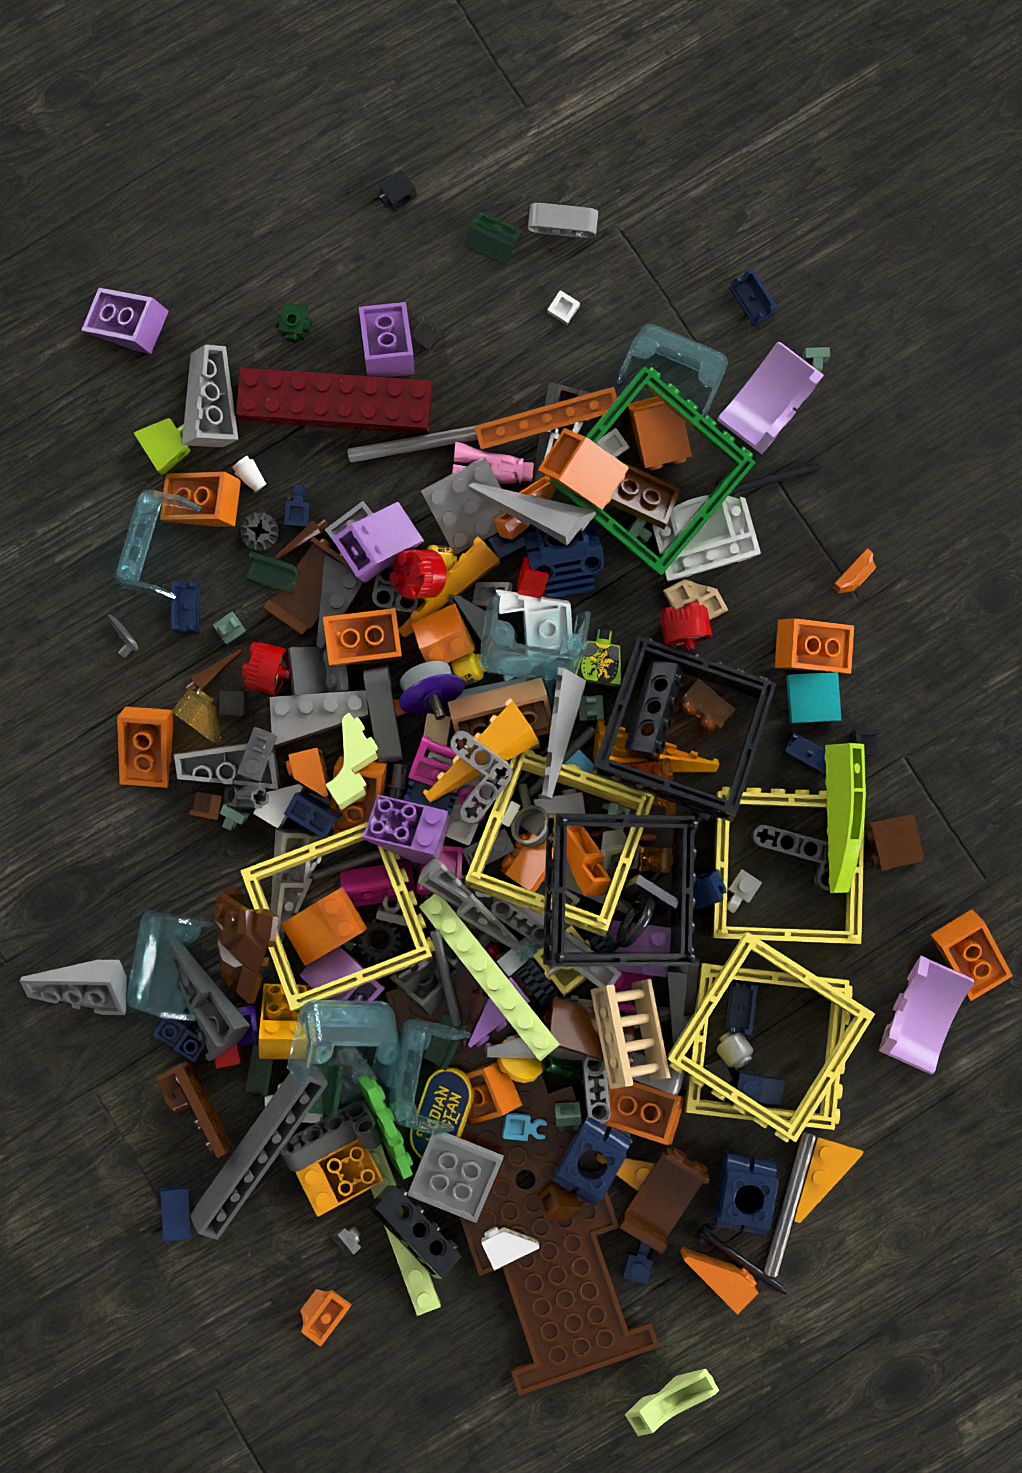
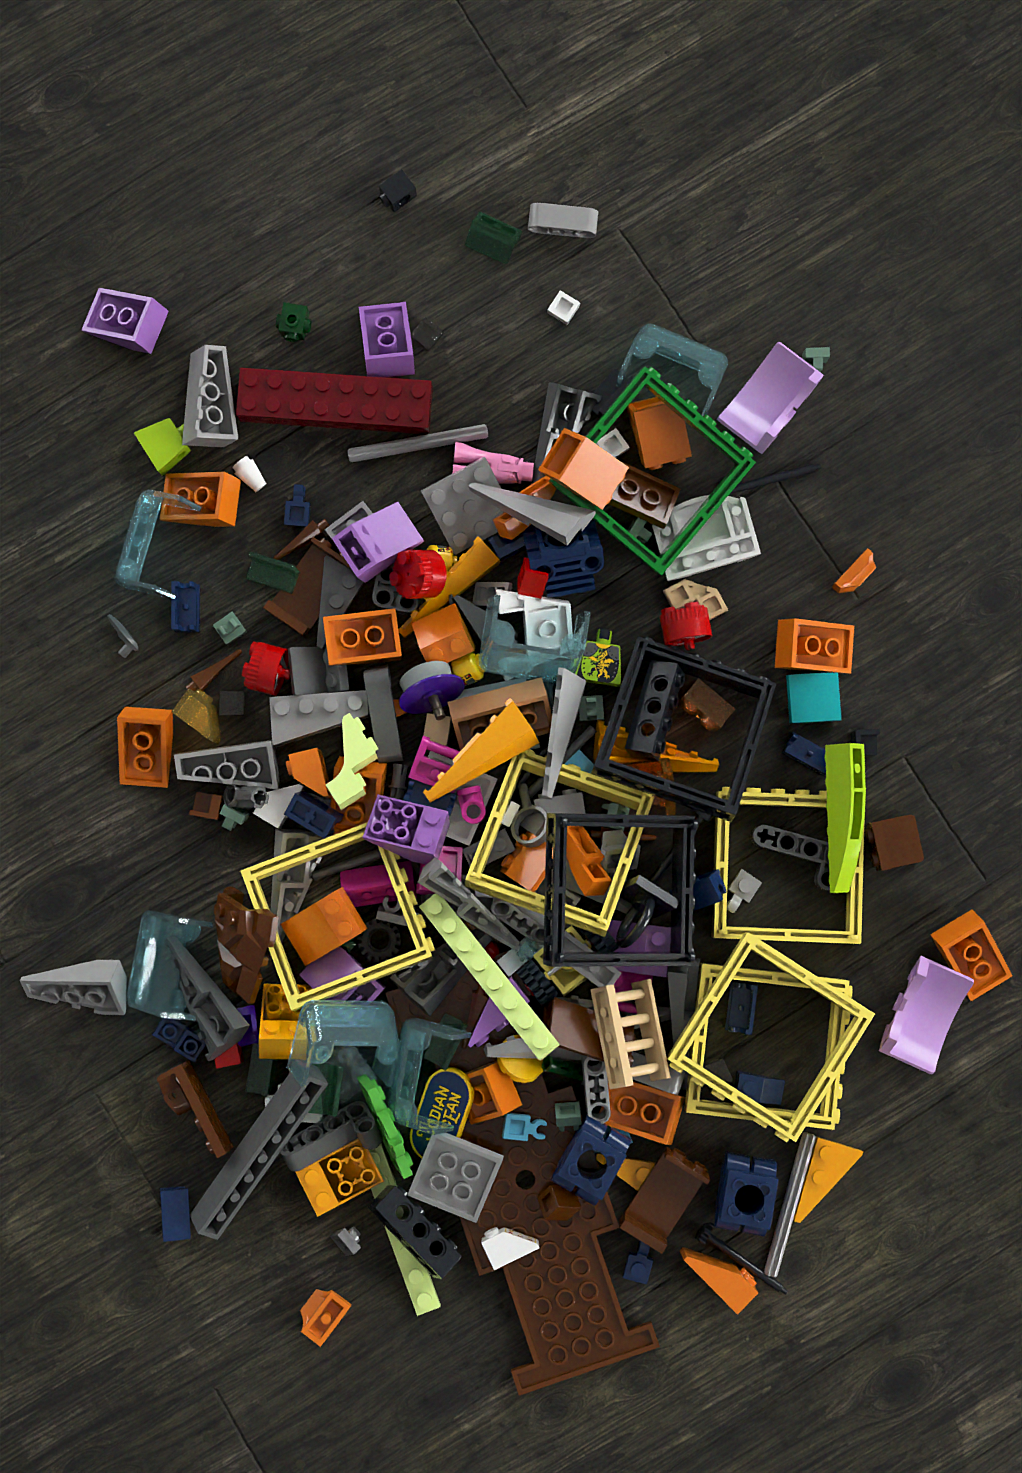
flat silver plate [237,727,278,782] -> none
dark grey gear [240,512,279,551] -> none
dark grey bar [430,930,462,1027] -> none
light grey beam [451,731,512,823] -> none
orange plate [474,387,617,450] -> none
yellowish green arch [625,1369,719,1436] -> none
clear orange plate [639,847,673,873] -> none
light grey head [717,1032,753,1070] -> none
dark blue hinge [729,267,777,327] -> none

